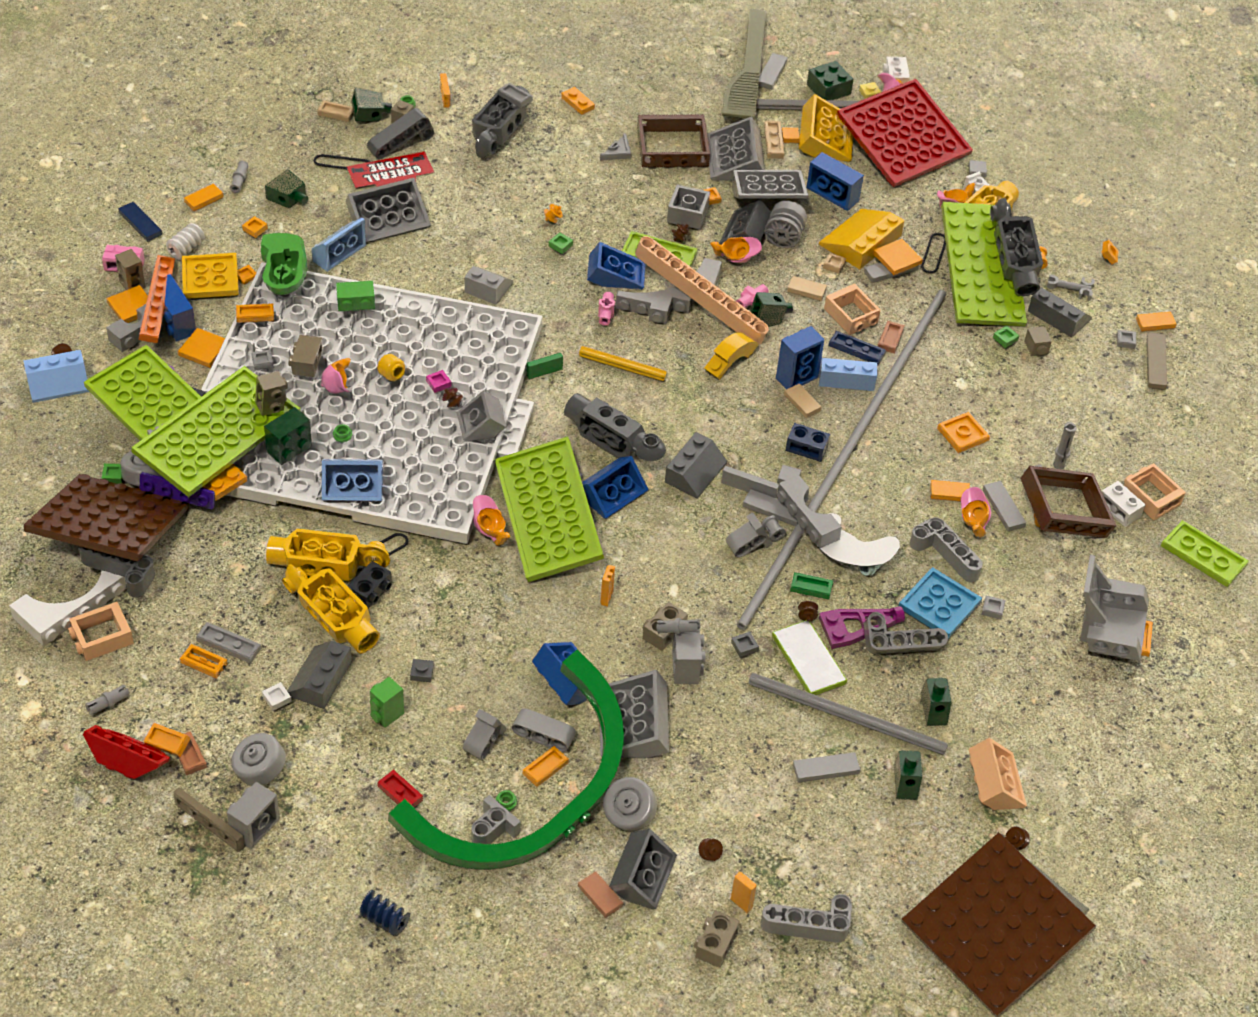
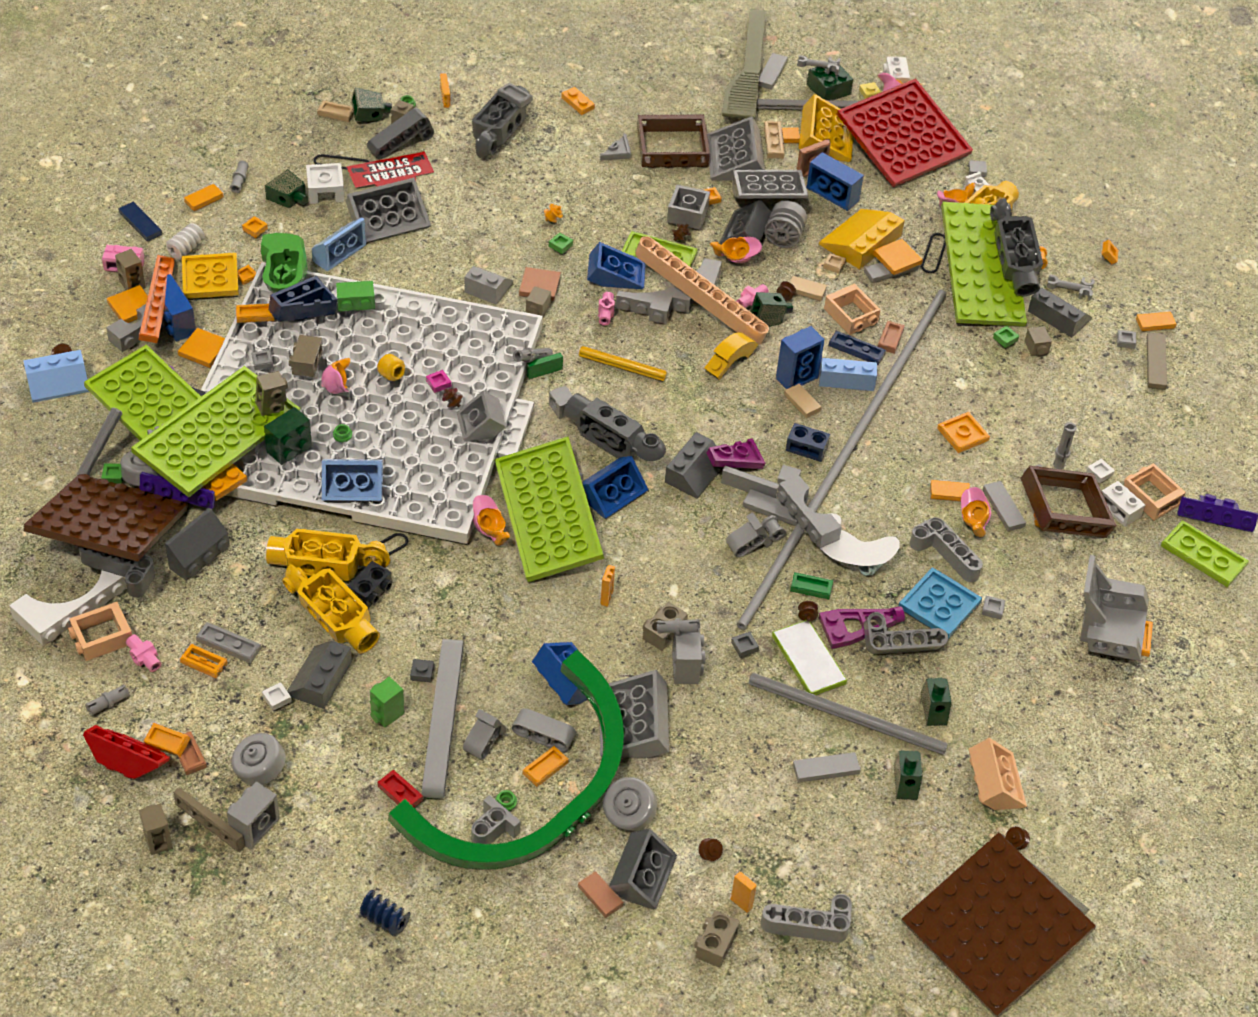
none -> light grey axle [77,407,122,475]
none -> bright pink axle [126,635,161,672]
none -> dark tan brick [139,803,173,855]
none -> dark grey slope [165,508,230,581]
none -> dark blue wedge [268,276,338,322]
none -> white panel [306,163,344,204]
none -> light grey beam [422,639,464,799]
none -> light grey pin [513,347,553,363]
none -> nougat tile [519,267,561,301]
none -> dark tan brick [526,286,551,318]
none -> light grey brick [549,386,573,419]
none -> magenta wing [706,438,766,469]
none -> reddish brown wheel [776,281,796,301]
none -> light grey bar [797,55,841,75]
none -> nougat tile [797,139,831,177]
none -> white plate [1086,459,1115,483]
none -> dark purple bracket [1177,494,1258,532]

